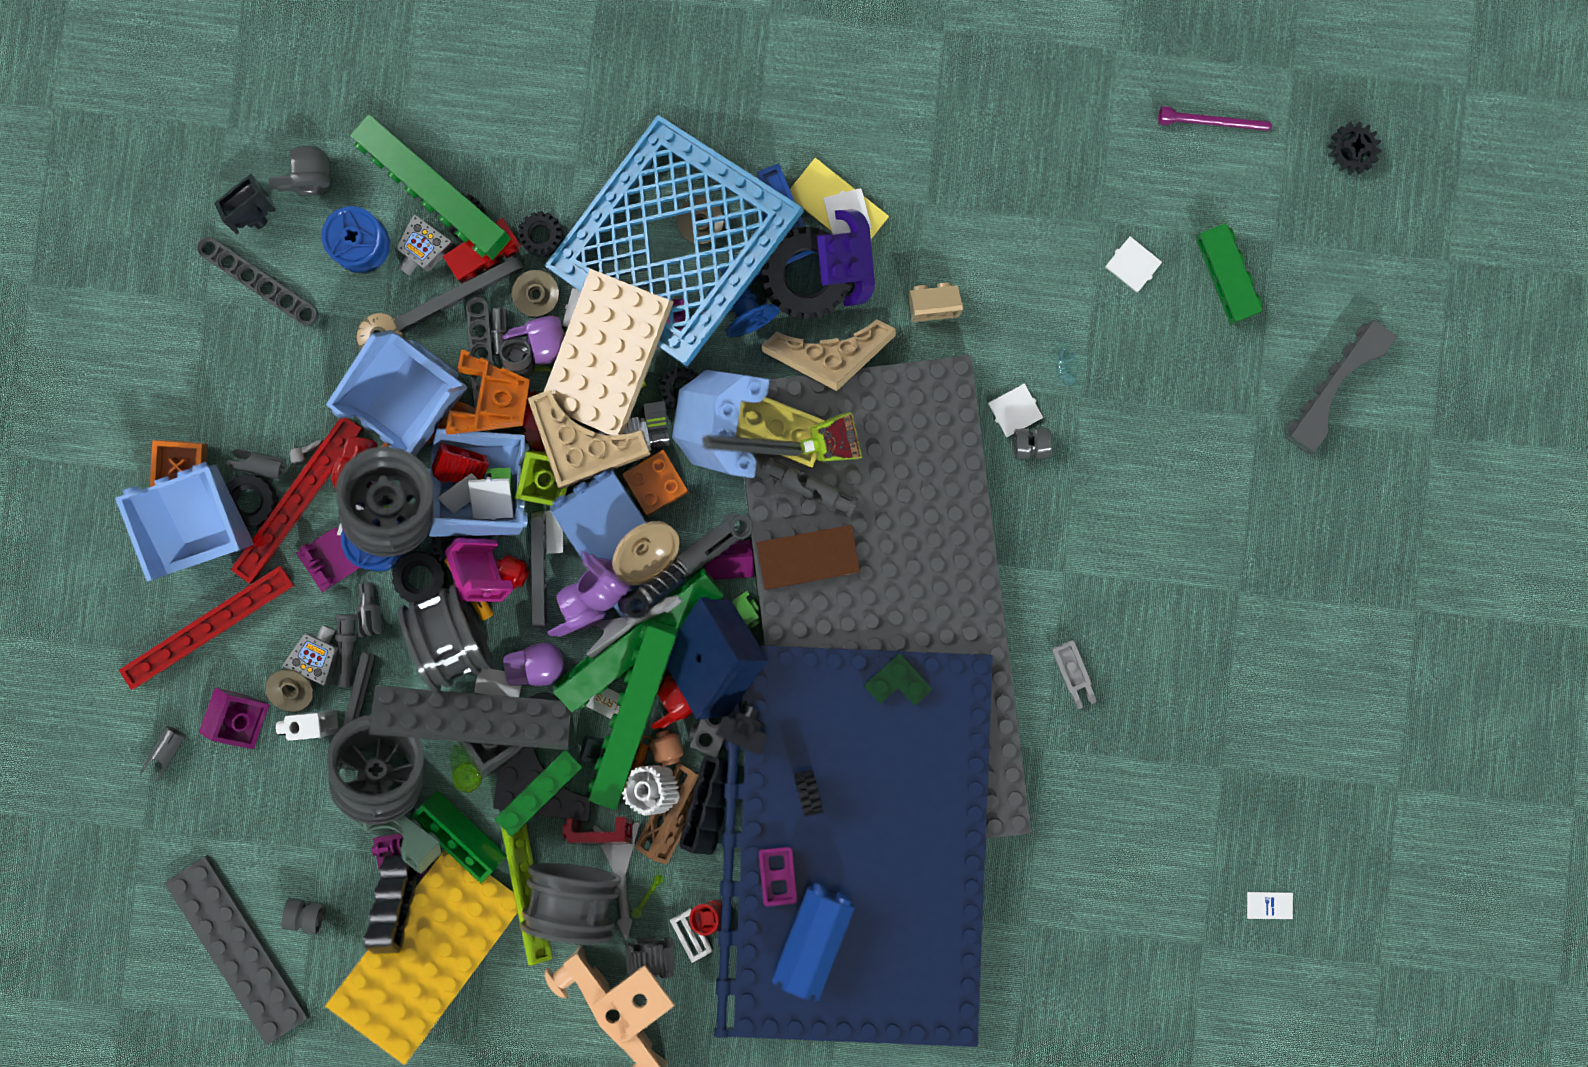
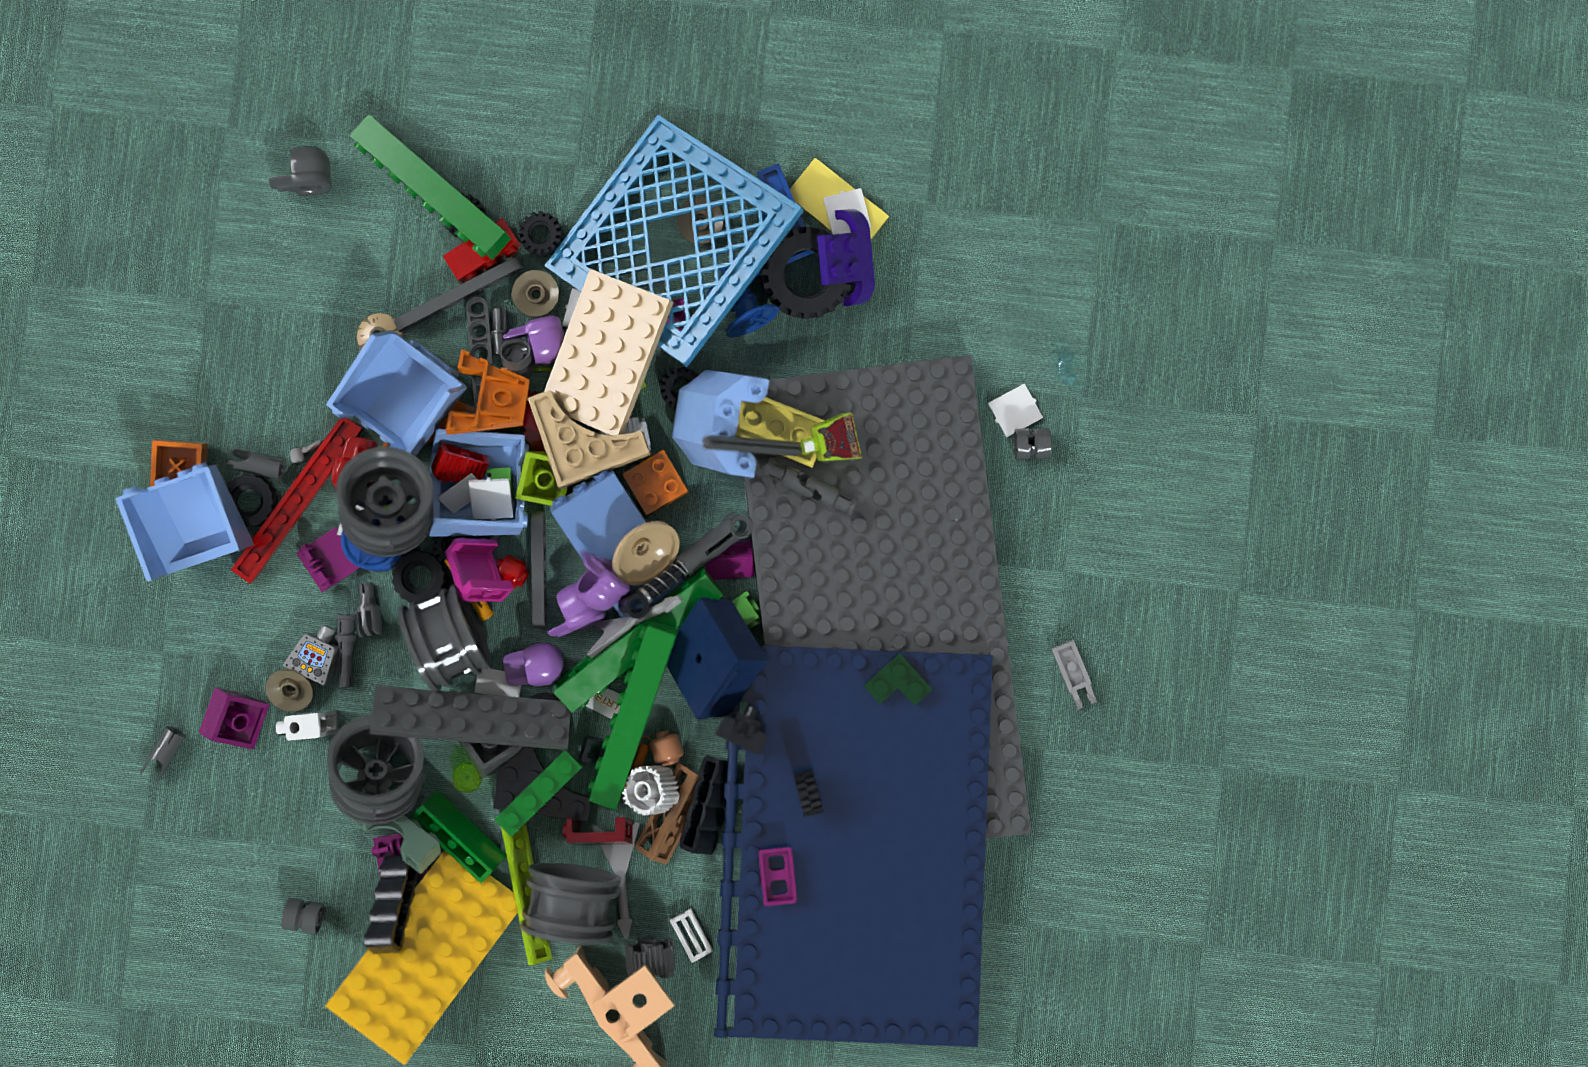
red plate [119,566,296,690] -> none
dark grey plate [164,855,310,1045] -> none
dark grey beam [197,237,319,326] -> none
black brick [214,174,276,234] -> none
blue piece [321,206,390,273] -> none
dark grey axle [341,652,375,769] -> none
light grey torso [397,214,455,276] -> none
white sticker [546,511,563,554] -> none
clear neon green hinge [632,875,663,919] -> none
dark grey leg [643,401,670,448] -> none
red piece [651,674,693,729] -> none
dark grey brick [688,717,724,757] -> none
red wheel [689,899,722,936] -> none
reddish brown tile [756,525,860,590] -> none
tan plate [762,319,896,391] -> none
blue brick [772,883,855,1001] -> none
tan slope [909,283,963,322] -> none
white piece [1105,237,1162,293] -> none
magenta piece [1158,106,1272,131] -> none
green brick [1195,223,1263,325] -> none
white sticker [1247,892,1293,919] -> none
dark grey arch [1285,320,1397,454] -> none
black gear [1328,122,1382,175] -> none

